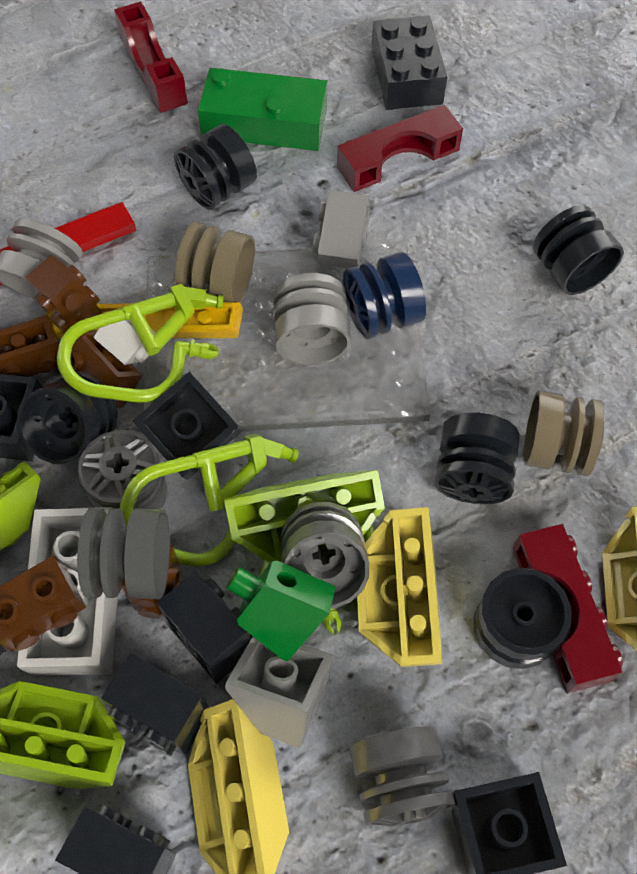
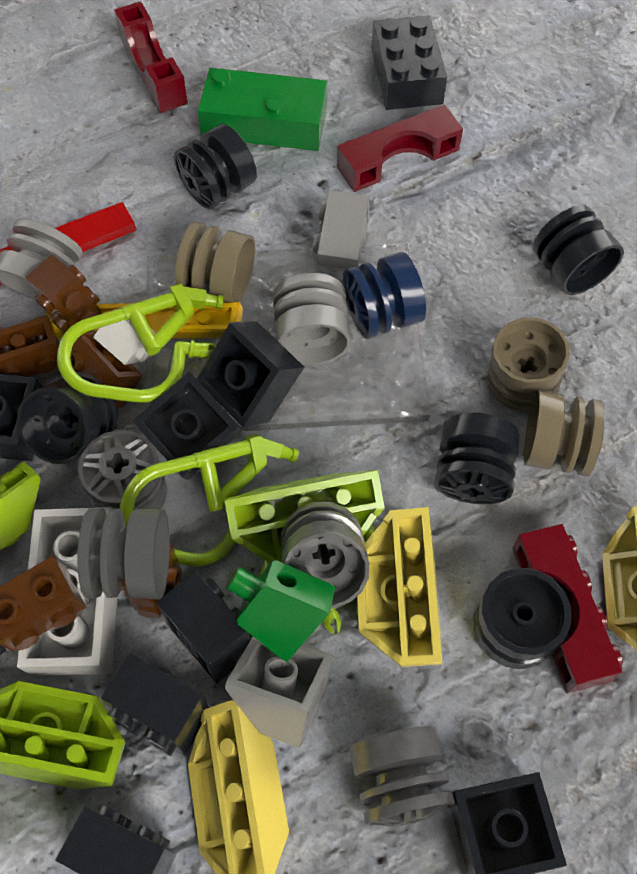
none -> black brick [197,321,305,428]
none -> dark tan wheel [488,318,570,411]

